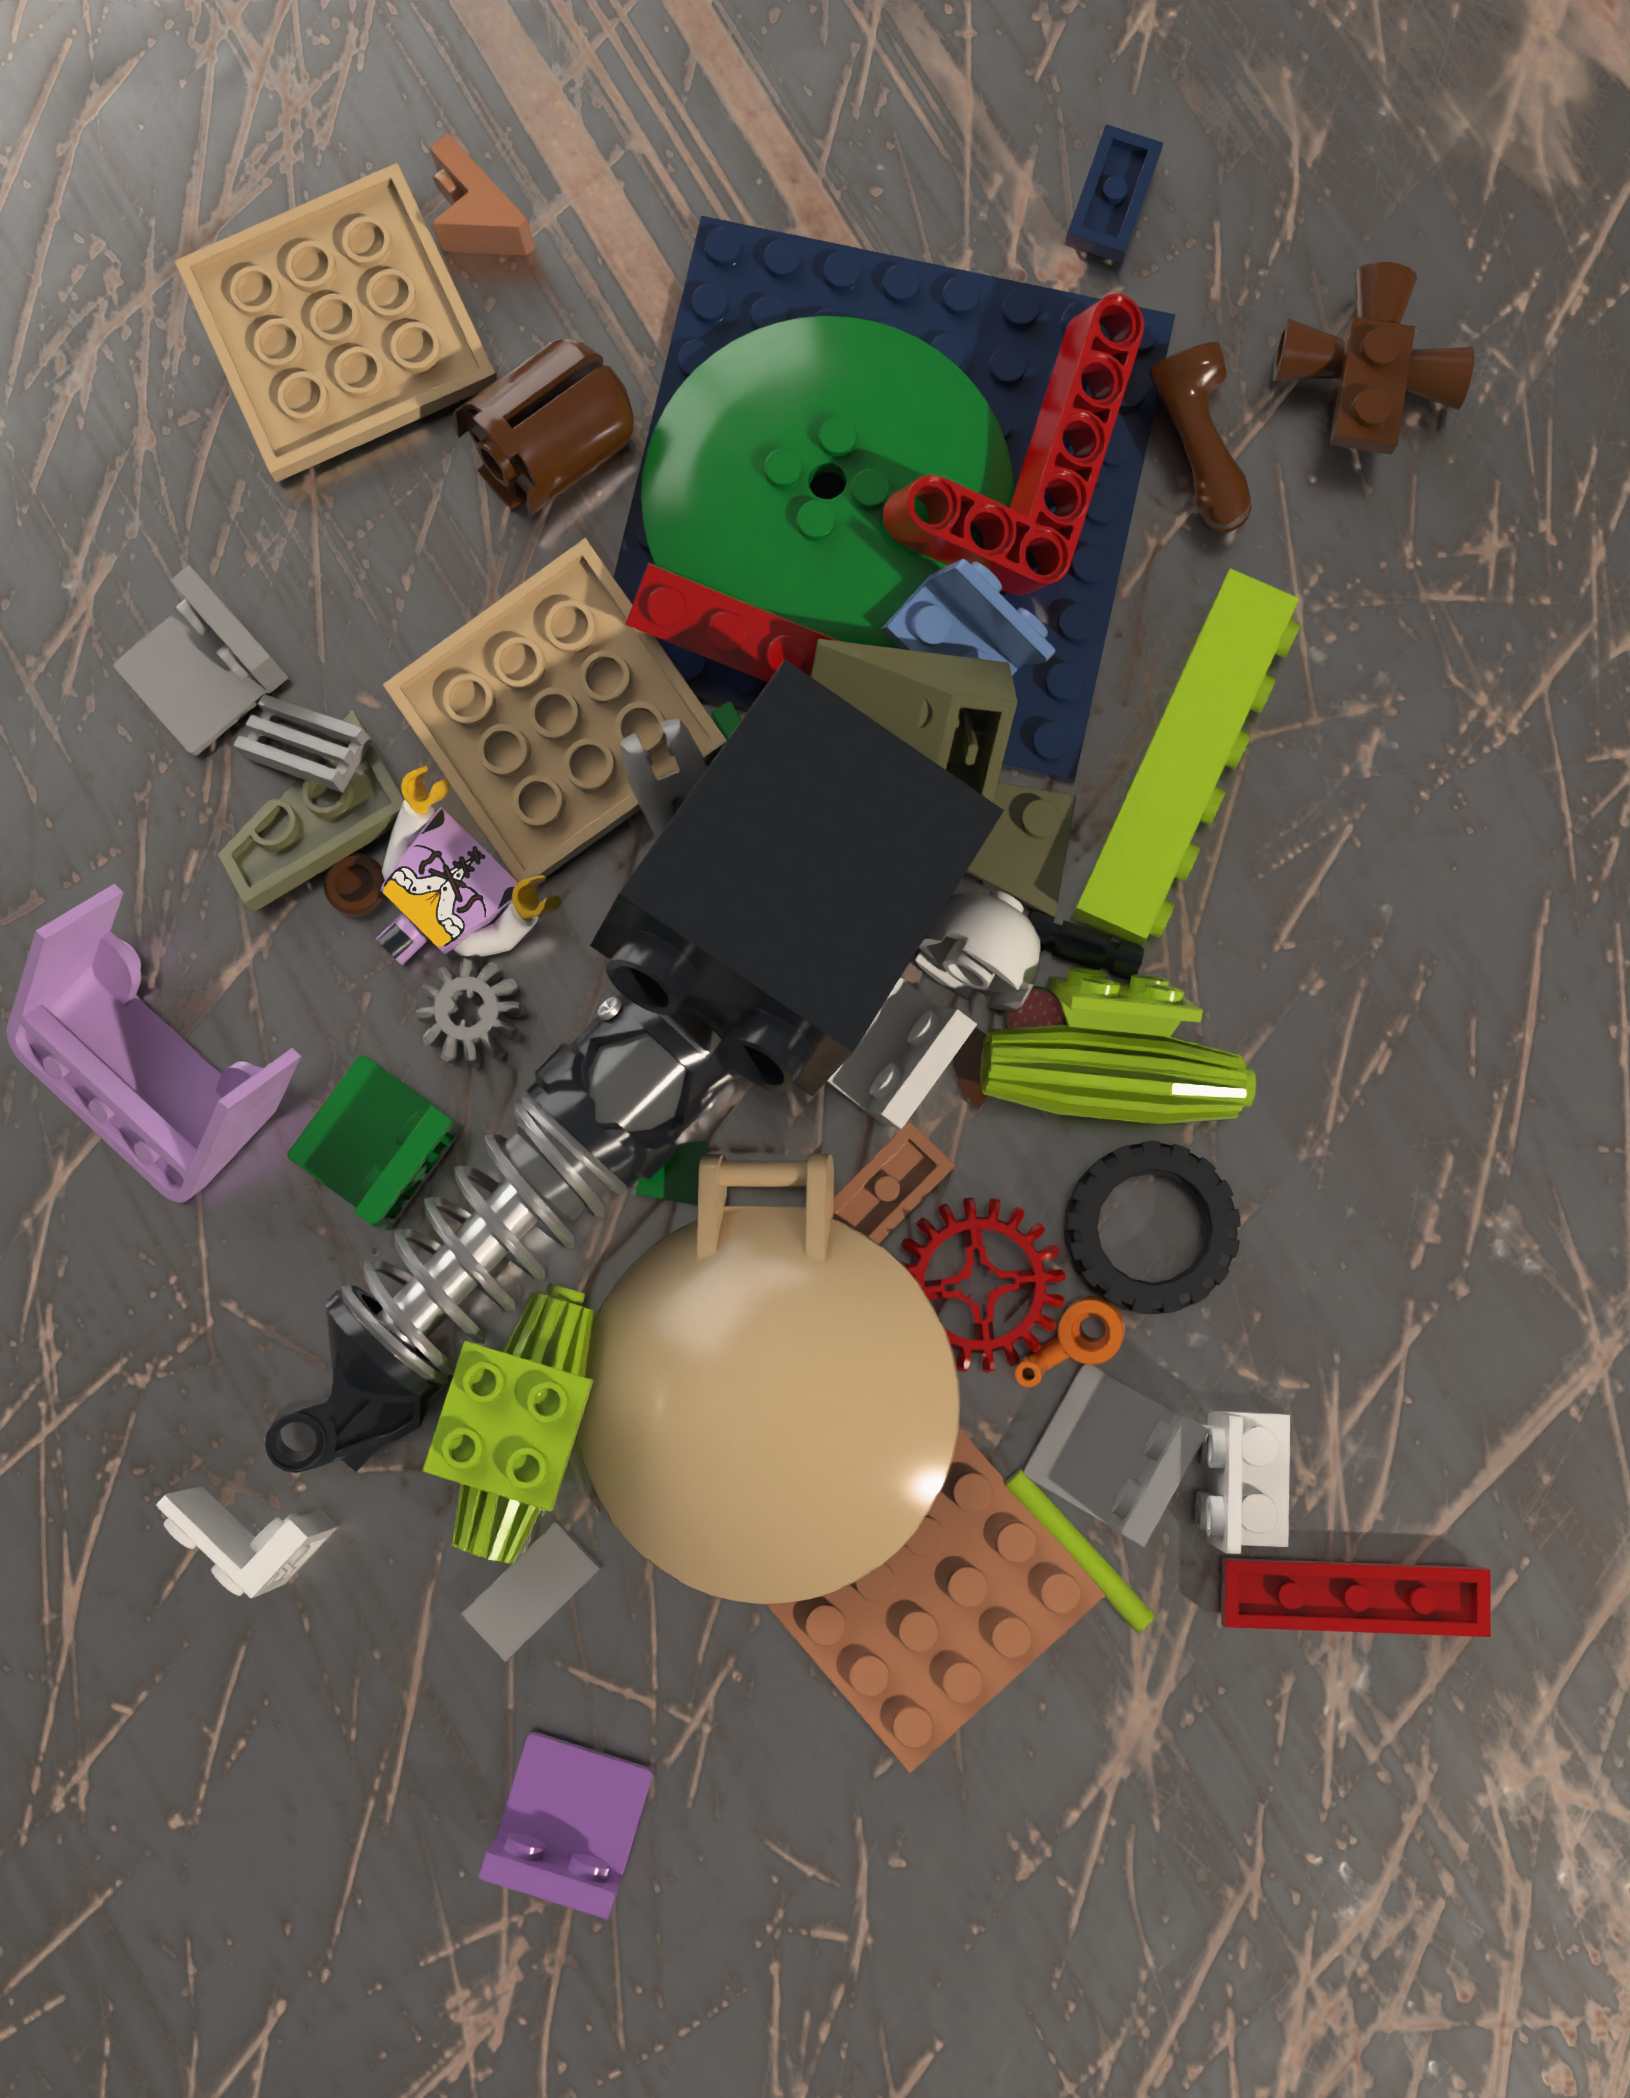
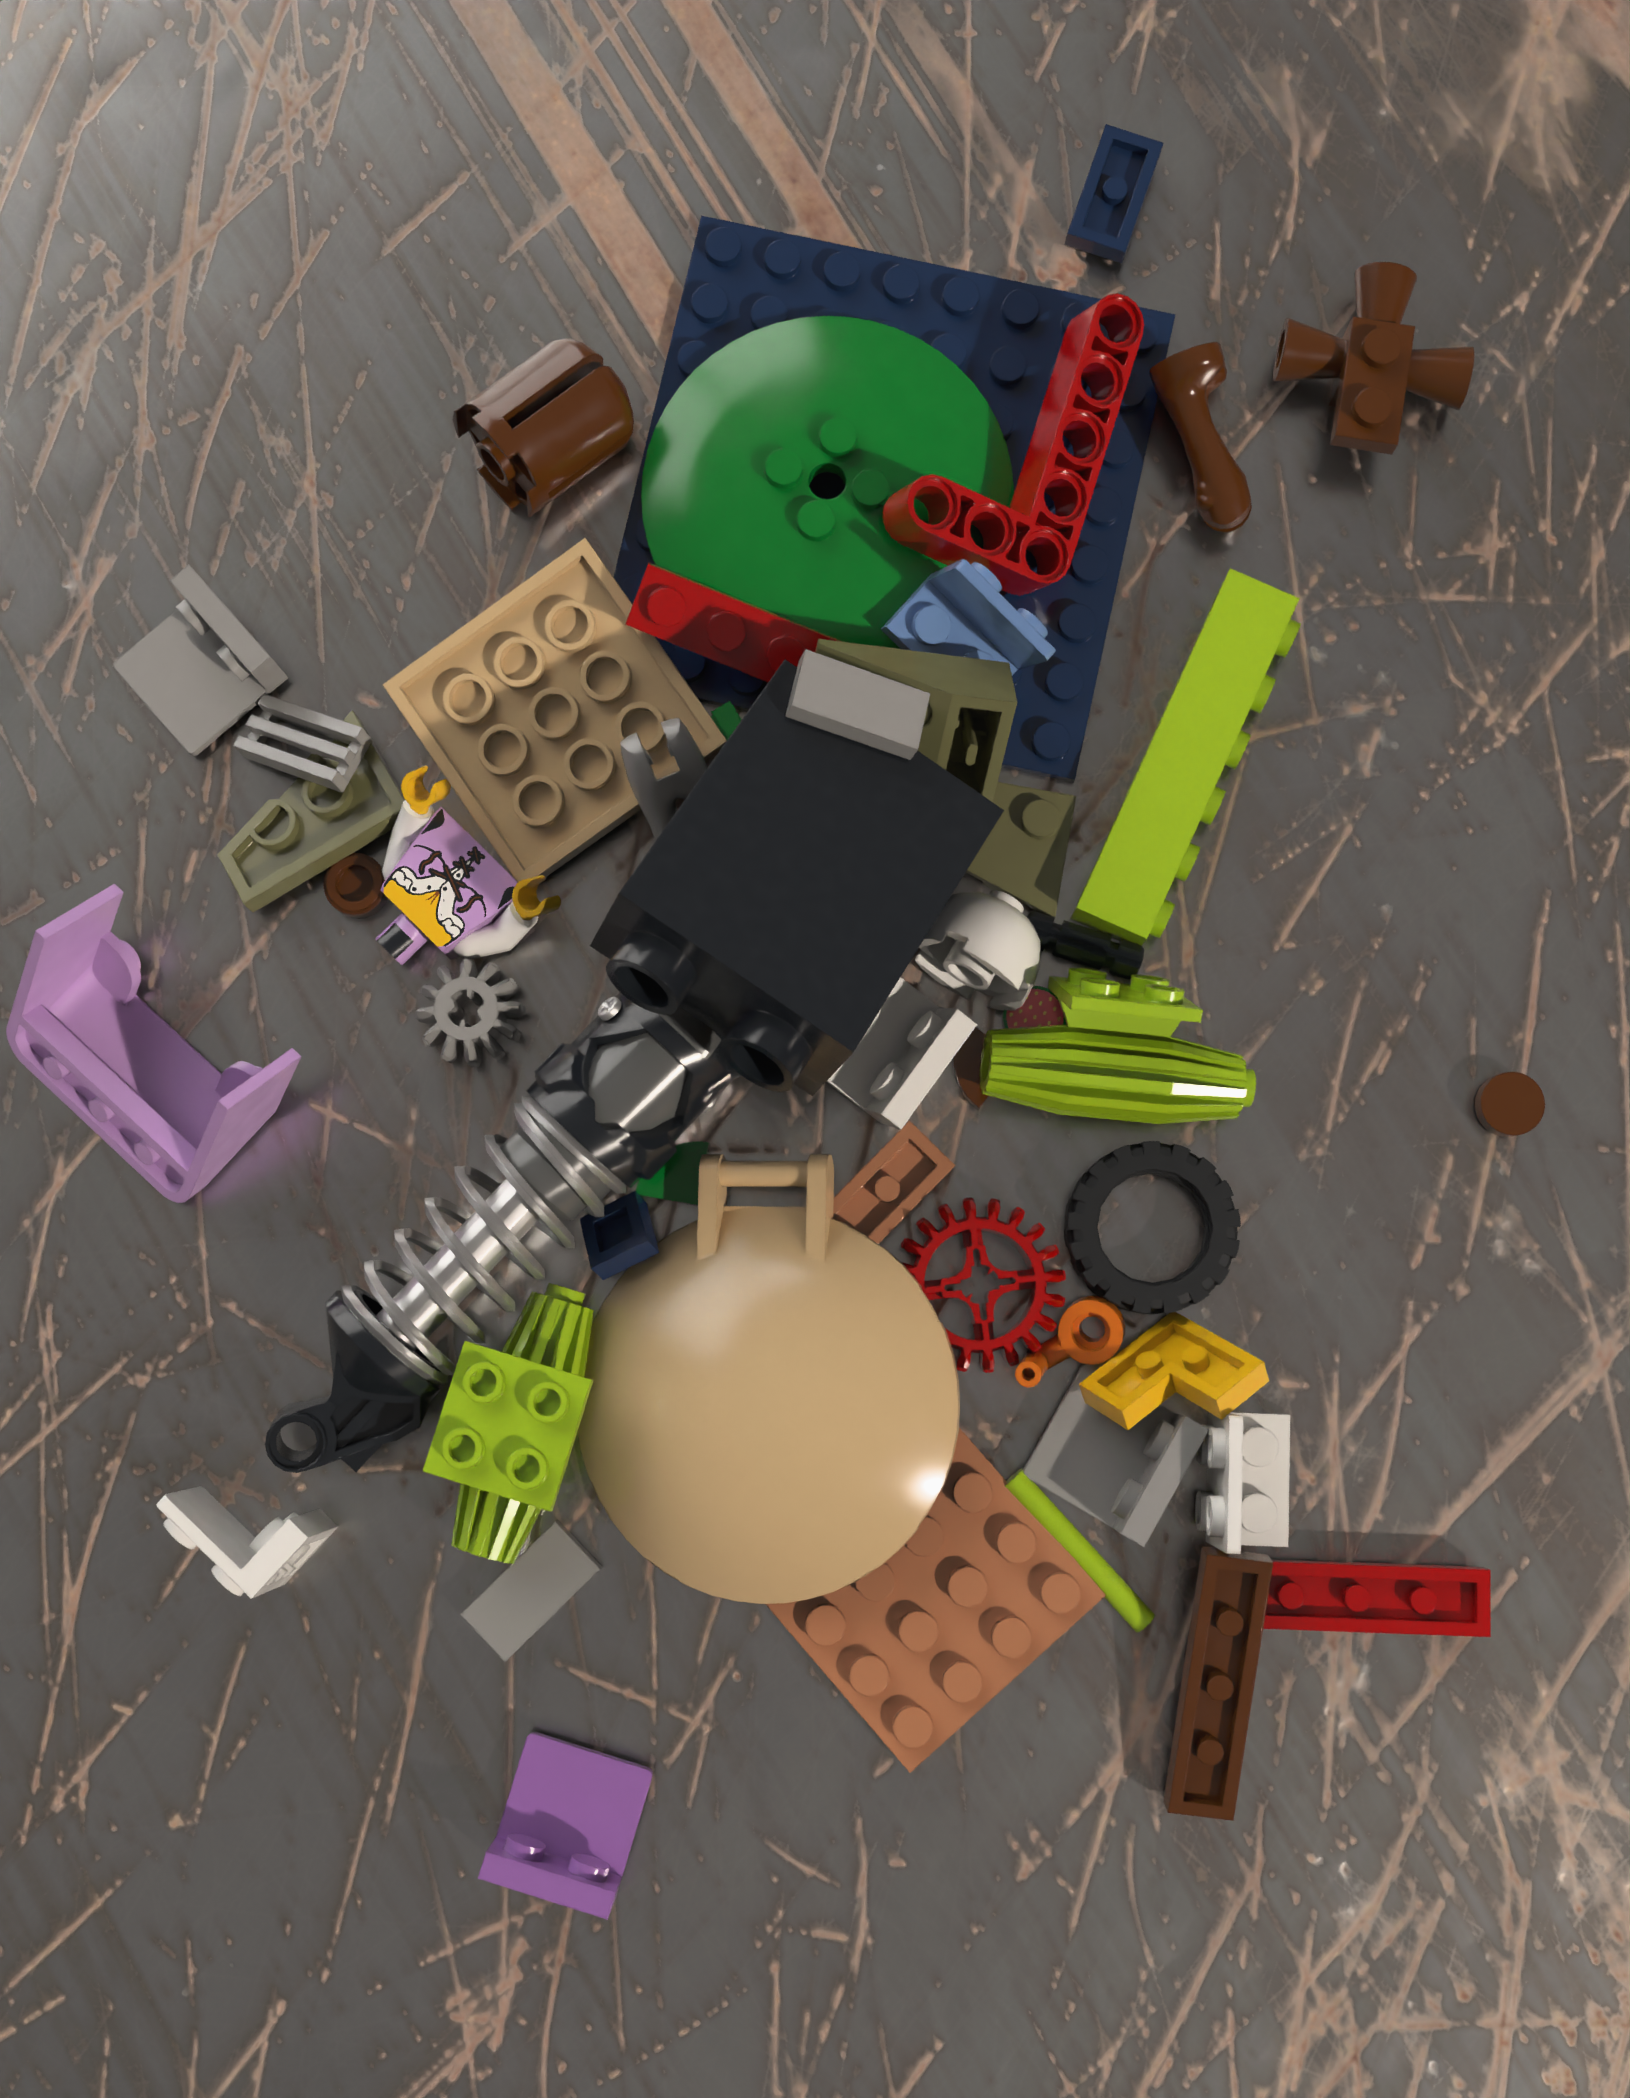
tan plate [174,163,498,482] -> none
green bracket [287,1055,465,1231] -> none
nougat slope [429,133,536,256] -> none
none -> dark blue plate [579,1191,659,1280]
none -> light grey tile [785,649,930,760]
none -> yellow plate [1079,1312,1269,1430]
none -> reddish brown plate [1163,1546,1273,1821]
none -> reddish brown tile [1475,1072,1545,1137]

